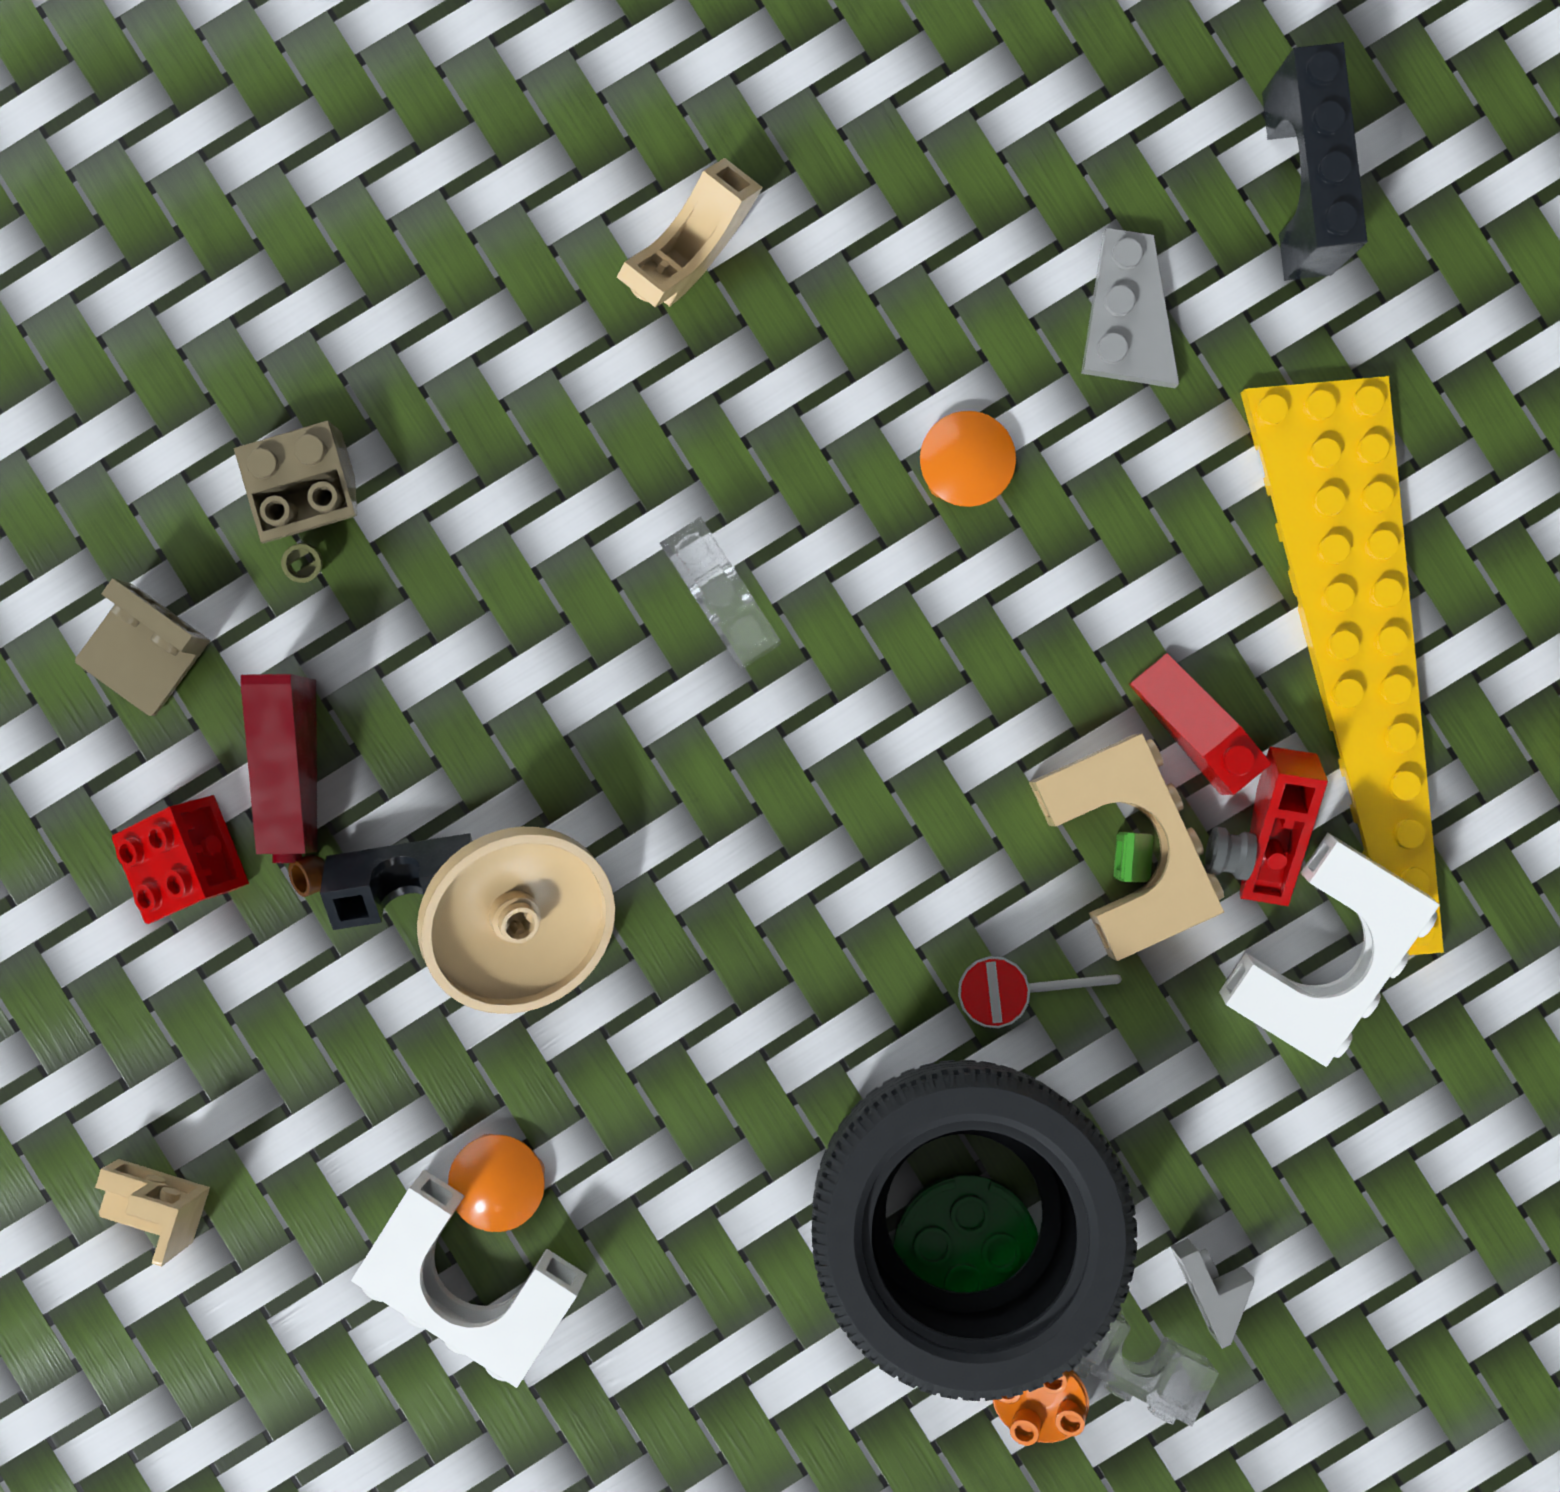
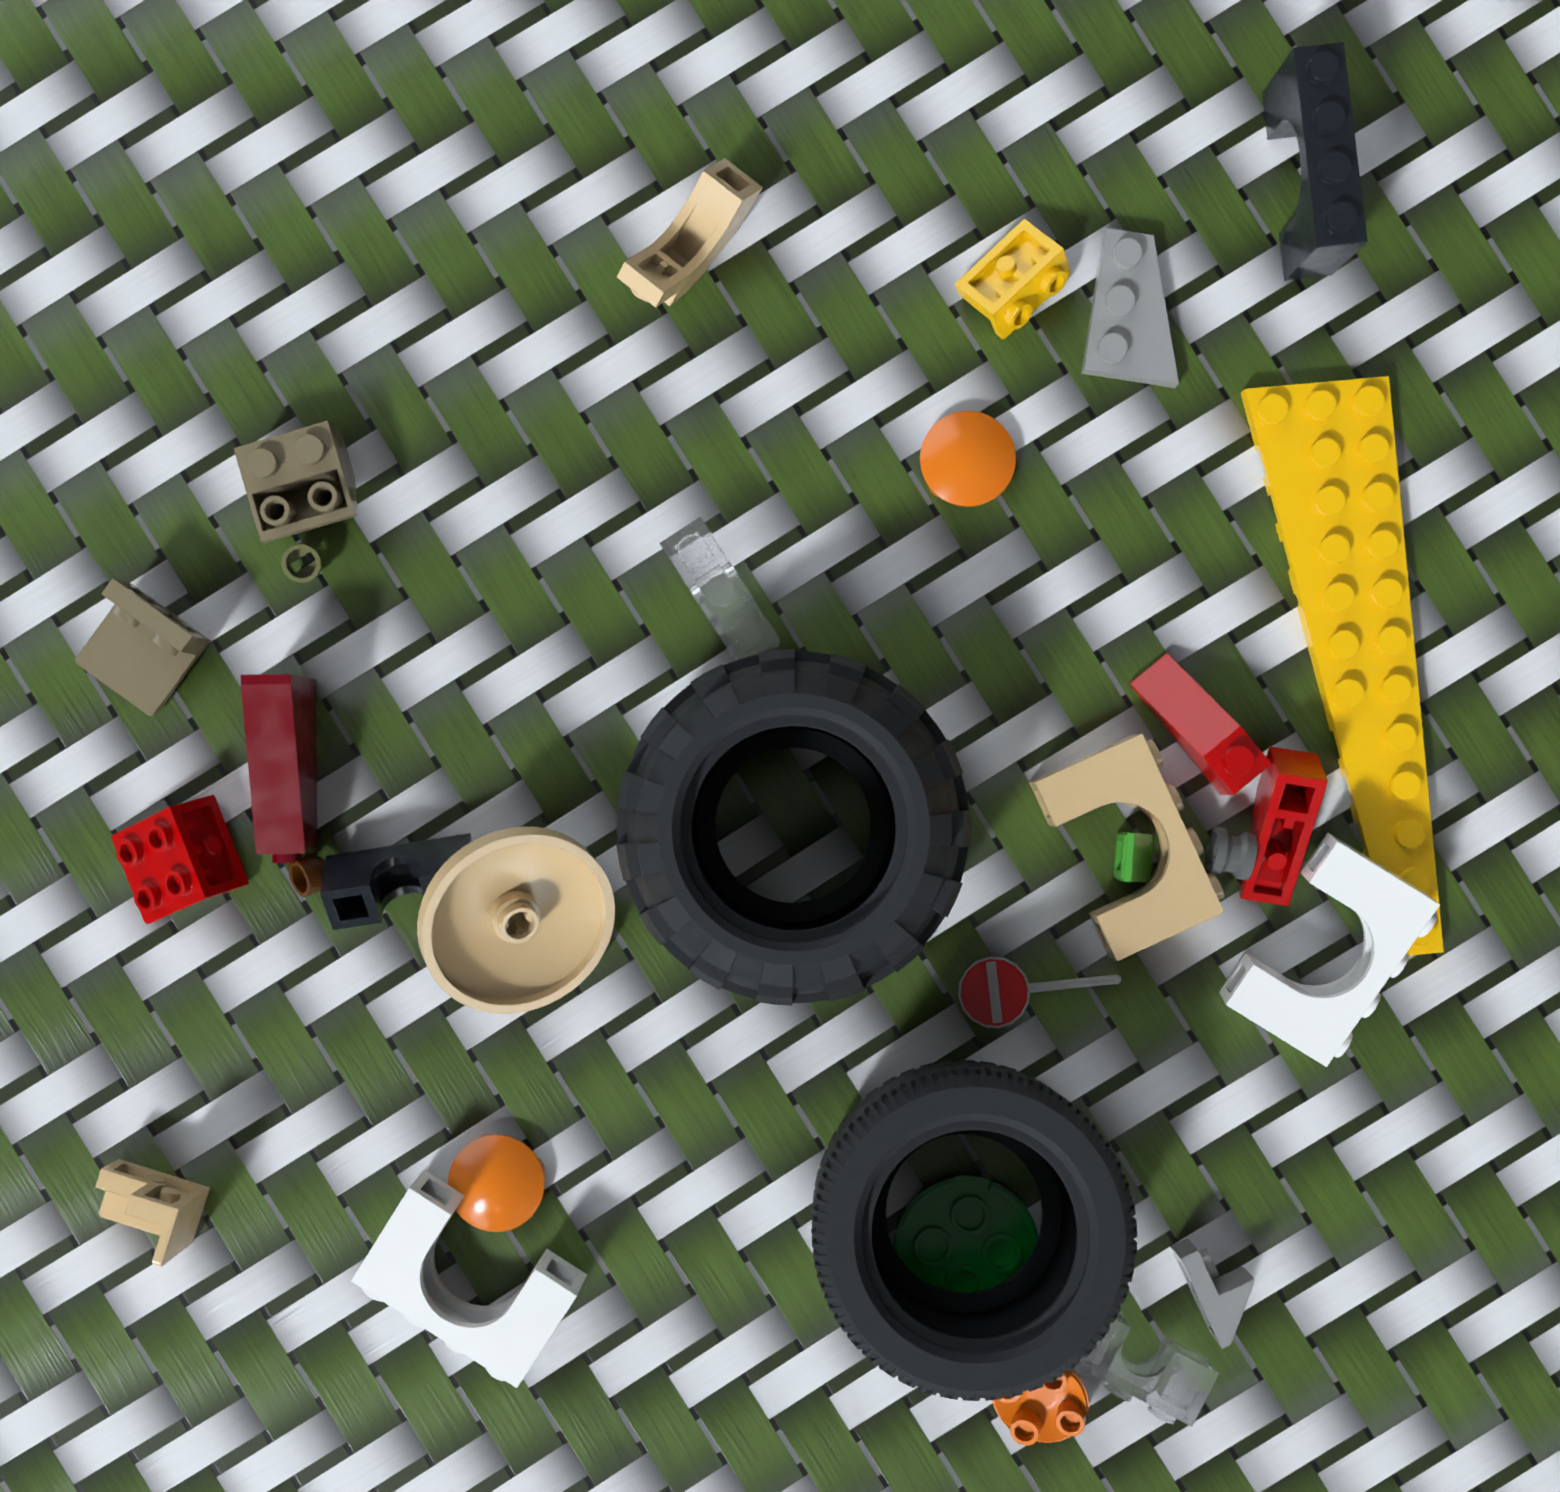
none -> black tyre [616,649,972,1006]
none -> yellow bracket [955,219,1071,339]

